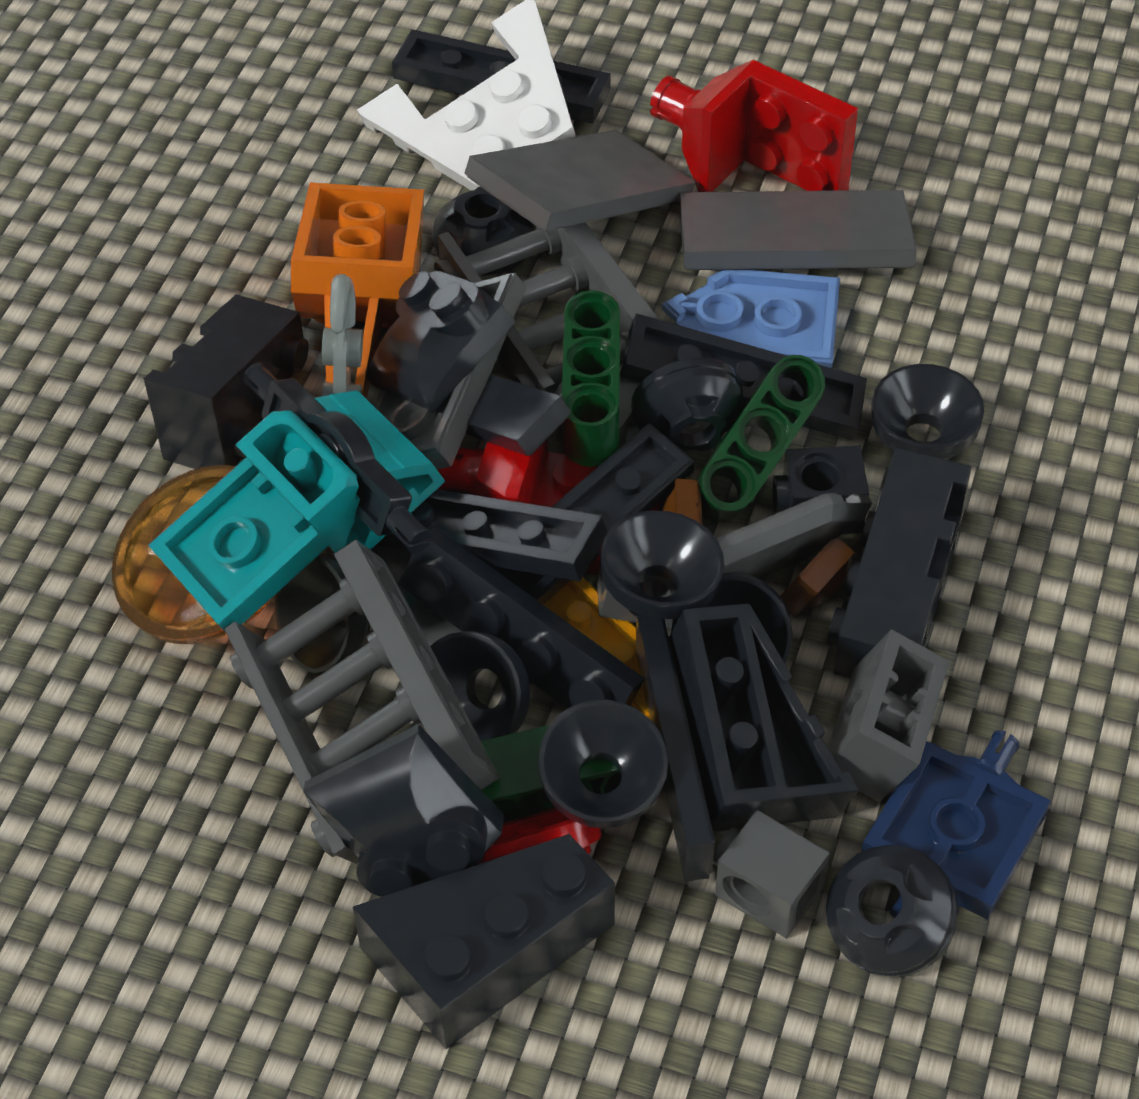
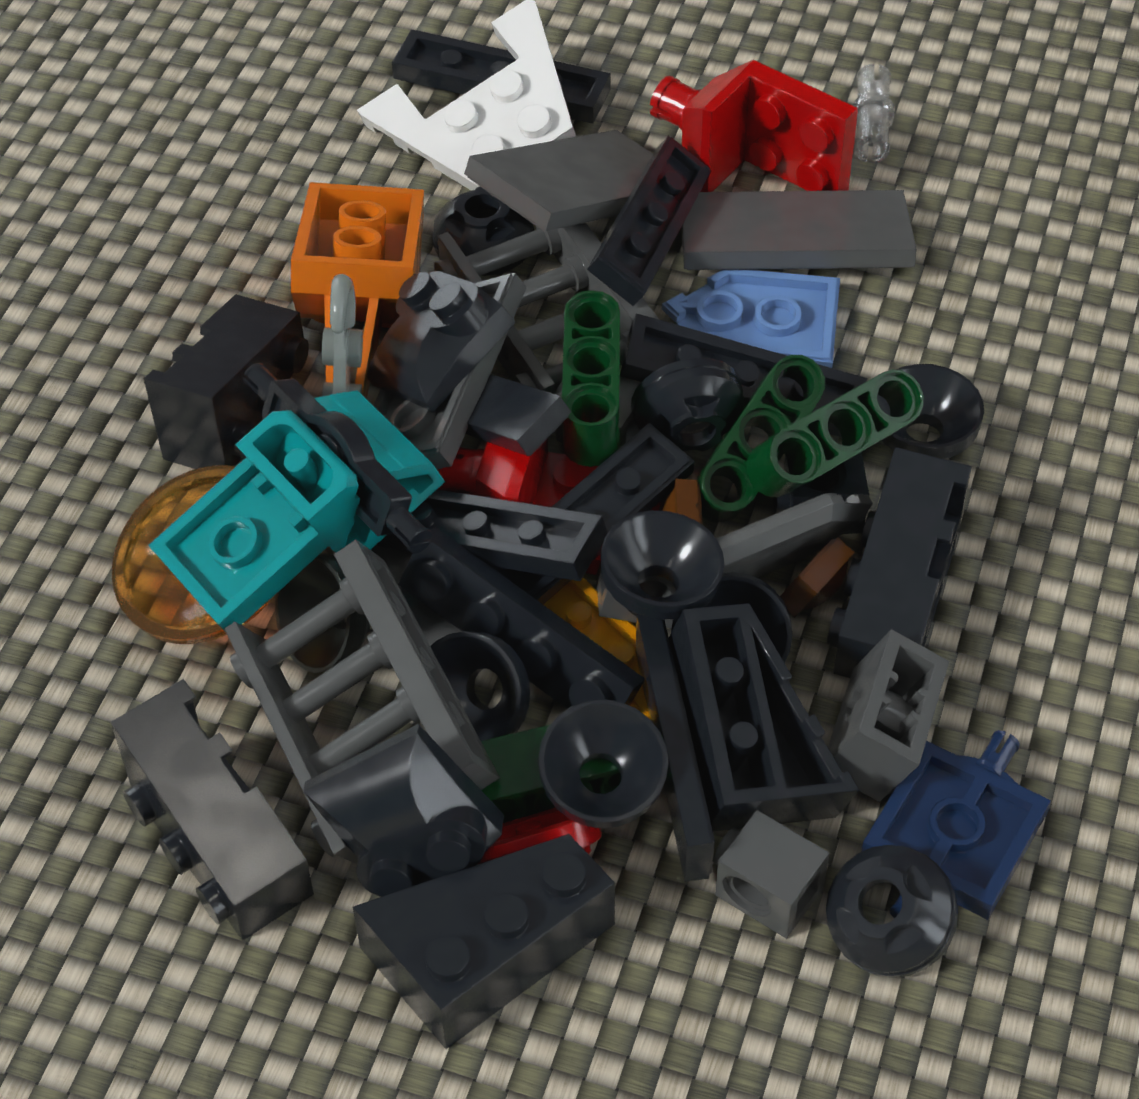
none -> black wedge [111,679,314,940]
none -> black tile [587,136,712,306]
none -> dark green beam [746,369,923,497]
none -> clear pin [853,64,895,163]

